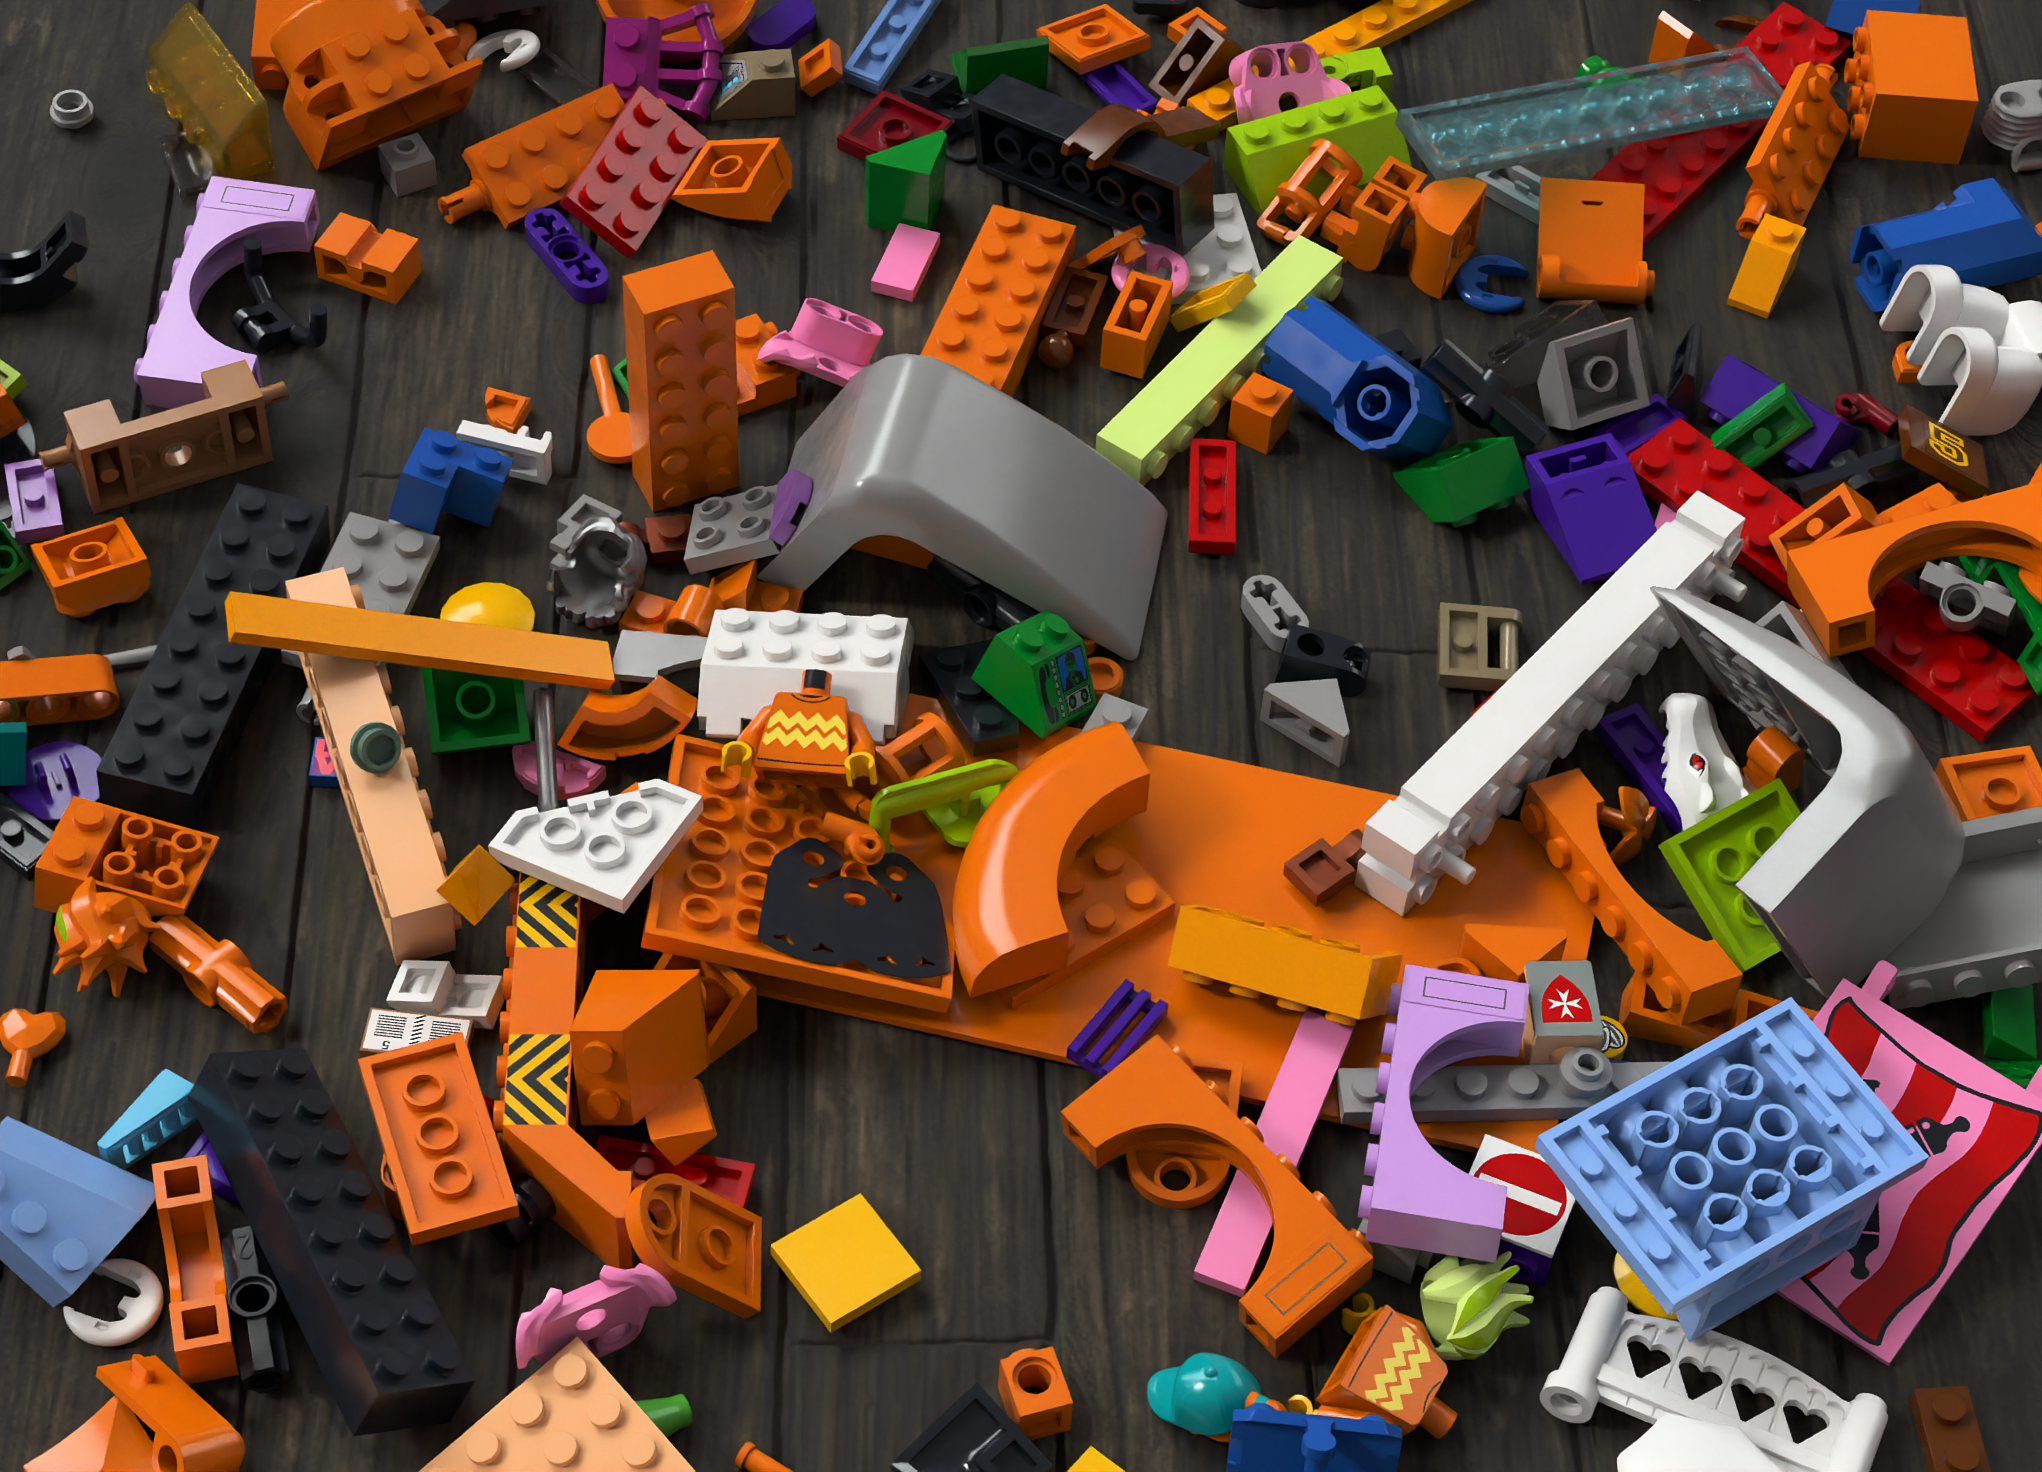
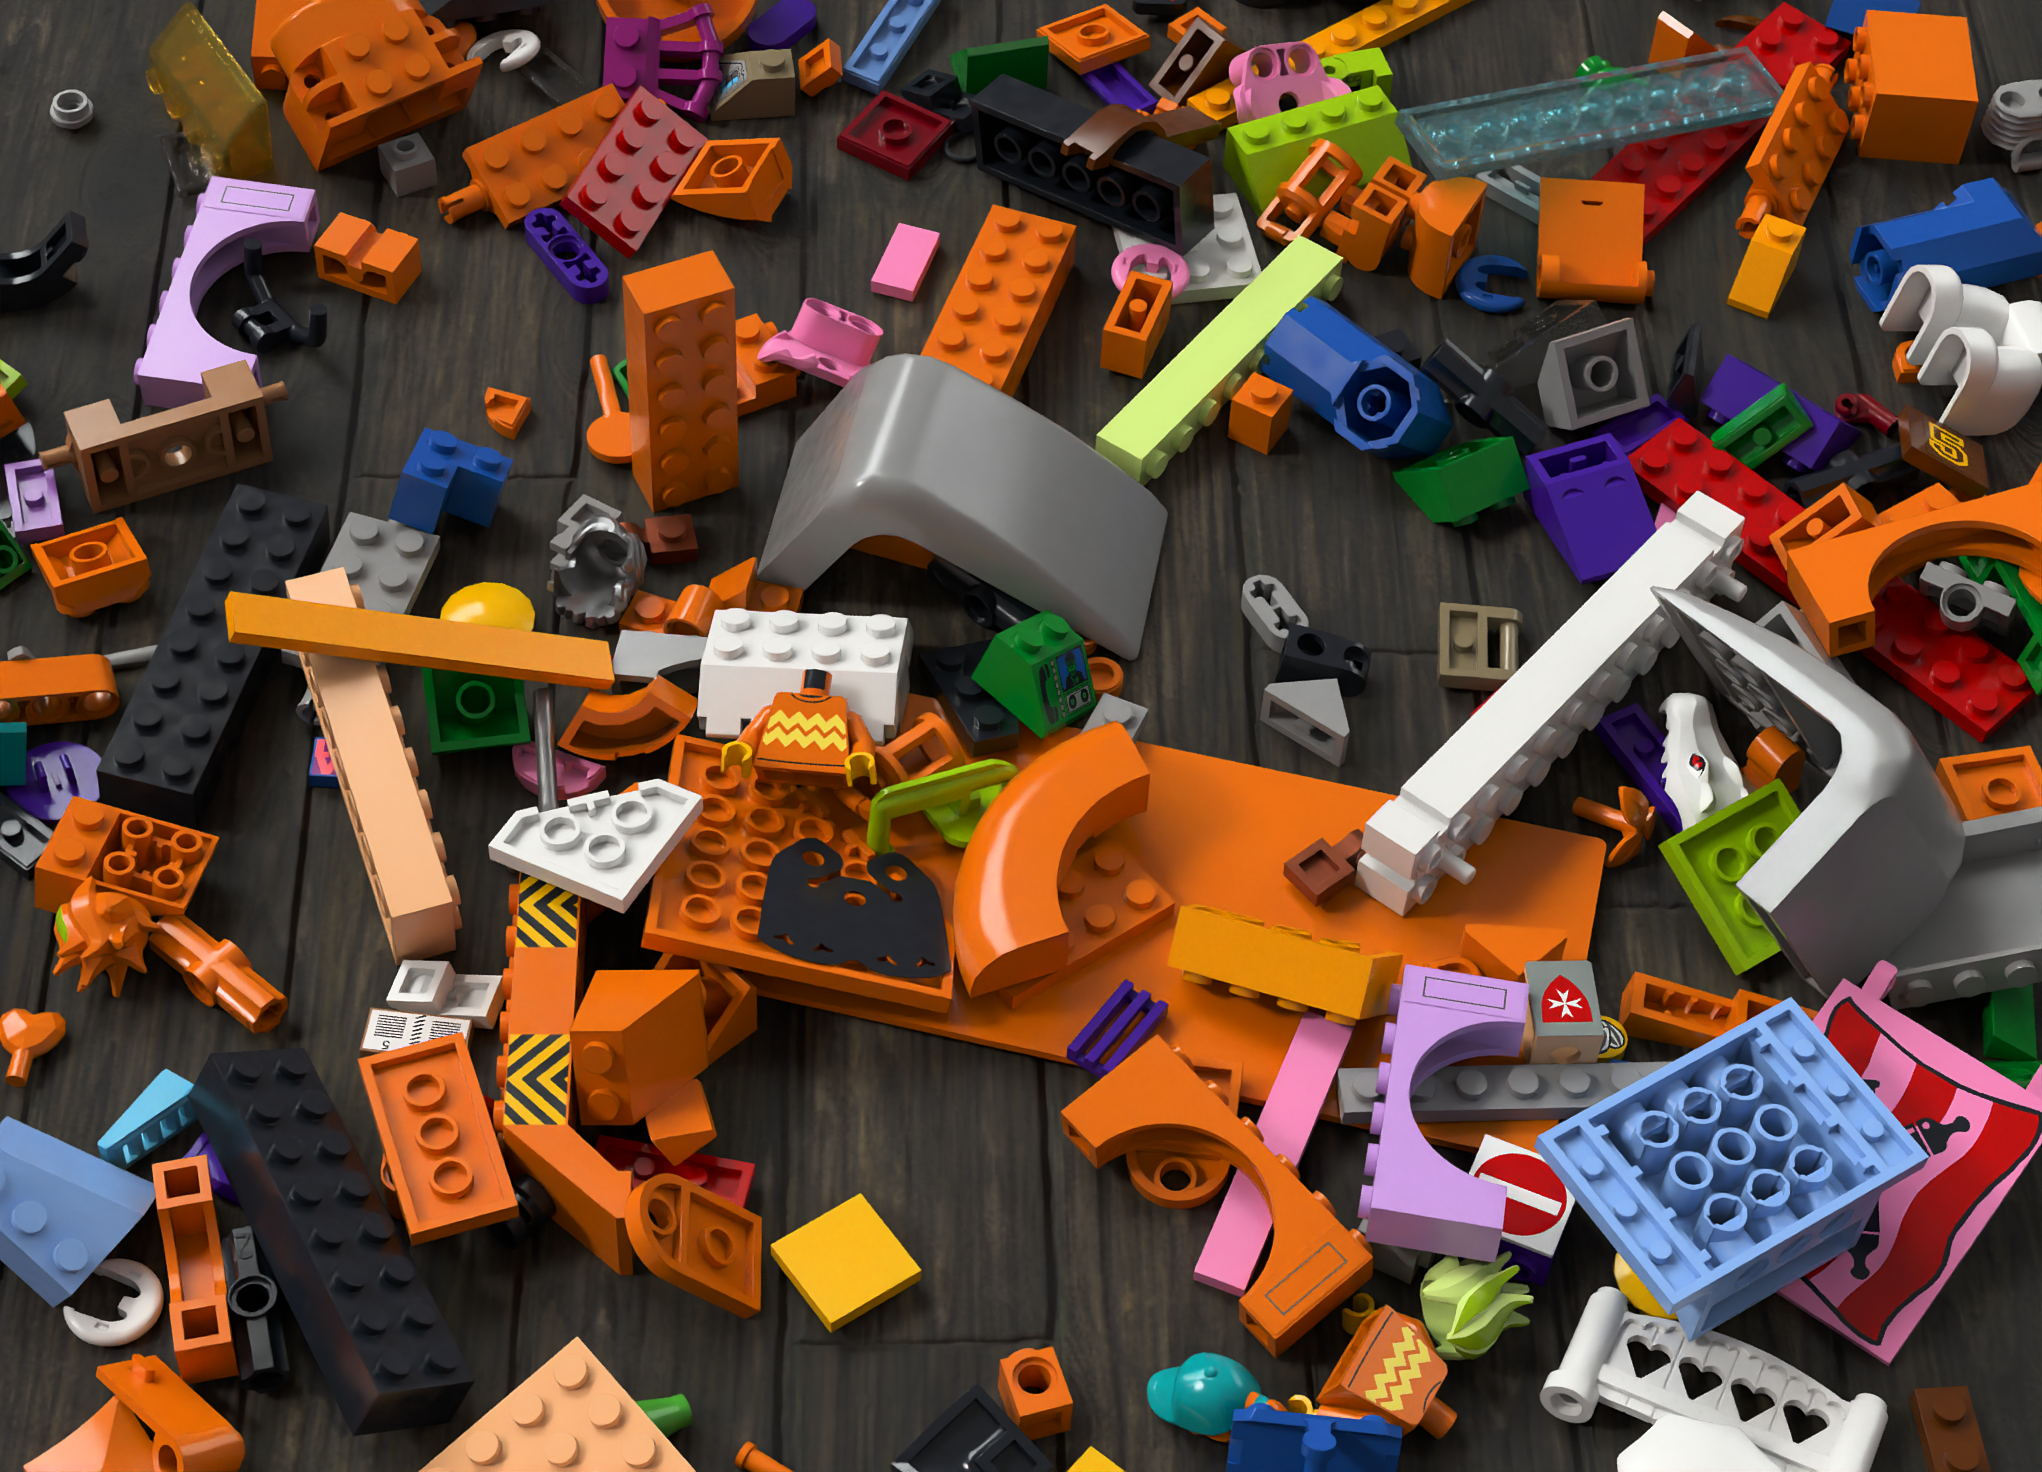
sand green plate [350,721,401,773] -> none
light orange slope [436,845,515,926] -> none
white plate [456,420,553,485] -> none
bright pink piece [516,1263,677,1369] -> none
light grey plate [684,484,781,575] -> none
medium lavender tile [769,469,813,546] -> none
orange arm [819,811,885,866] -> none
green slope [865,129,947,232] -> none
reddish brown plate [1038,266,1109,369] -> none
orange piece [1068,225,1148,270] -> none
yellow tile [1169,273,1257,332] -> none
red plate [1188,438,1236,555] -> none
orange arch [1520,768,1743,1026] -> none
light grey plate [1559,1047,1613,1098] -> none

